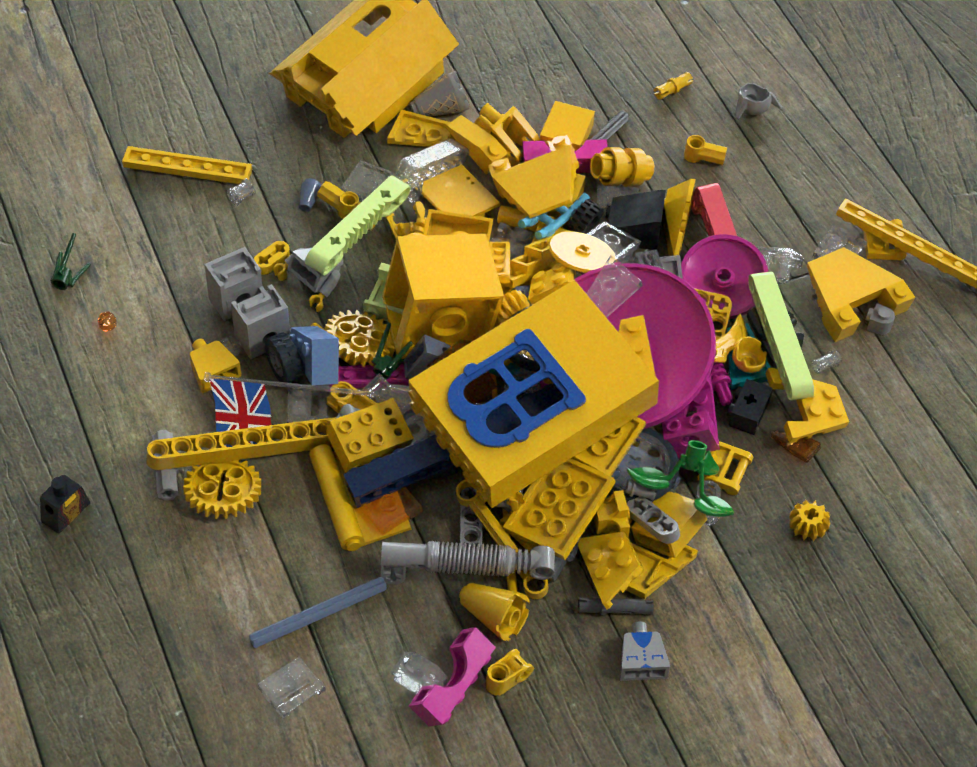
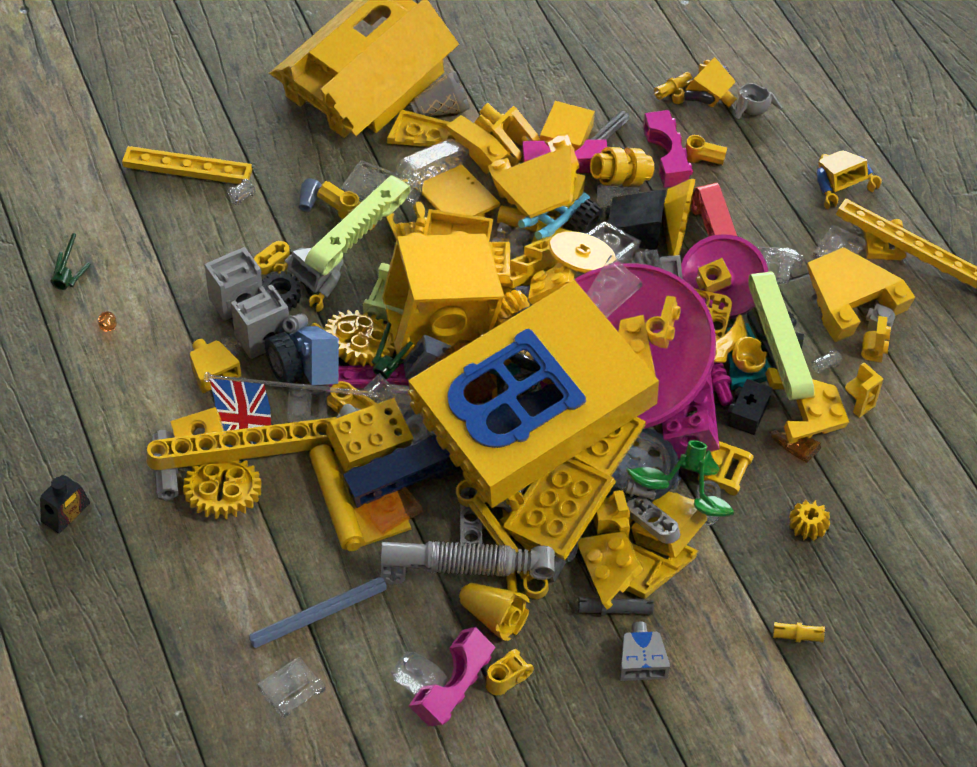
none -> yellow brick [170,407,224,453]
none -> black tyre [262,271,301,312]
none -> light grey pin [283,313,308,334]
none -> dark pink arch [643,110,693,188]
none -> yellow plate [645,296,681,349]
none -> yellow torso [672,57,737,107]
none -> yellow brick [695,258,732,292]
none -> yellow pin [773,622,825,643]
none -> yellow torso [817,151,882,209]
none -> yellow panel [845,362,883,418]
none -> yellow plate [861,316,891,363]

